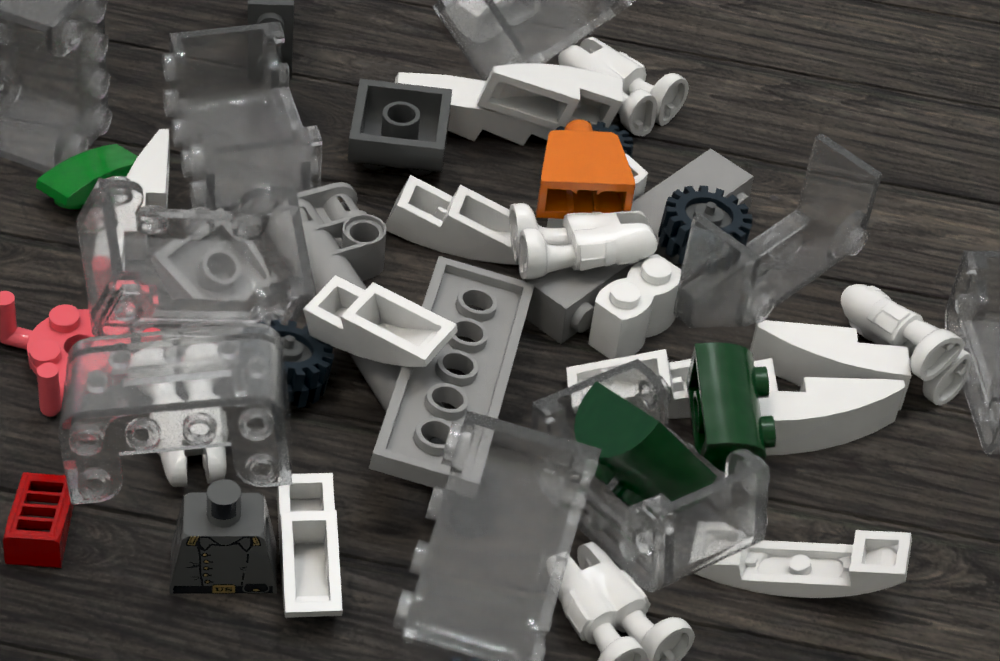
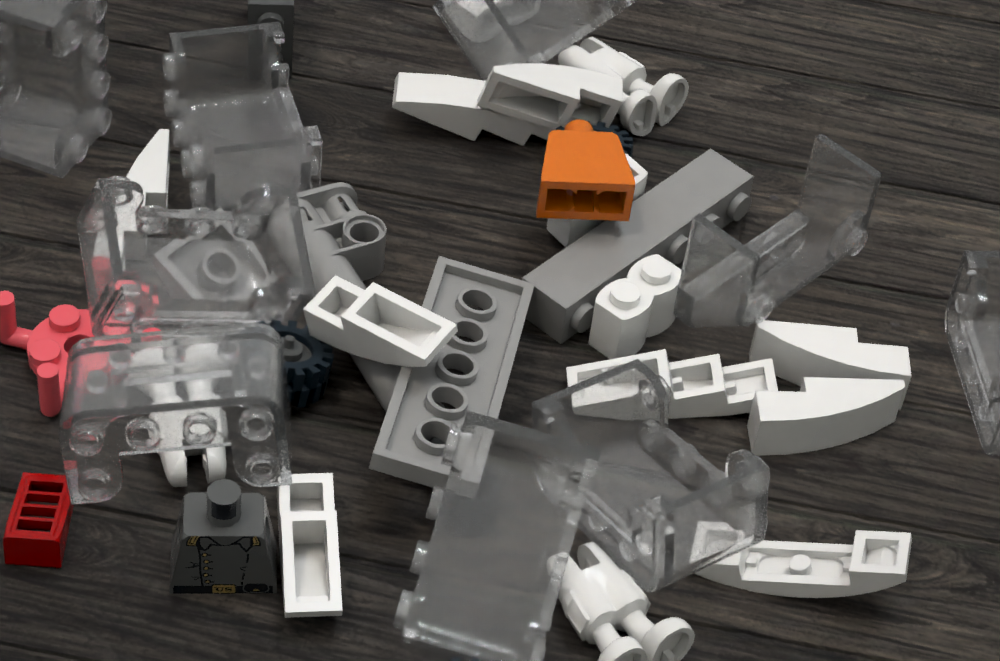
green slope [36,144,138,209] -> none
dark grey brick [348,79,452,175] -> none
white slope [385,175,519,265] -> none
white piece [509,203,658,279] -> none
dark green brick [574,381,717,512] -> none
black wheel [658,185,753,271] -> none
dark green brick [686,342,776,477] -> none
white piece [841,284,972,406] -> none

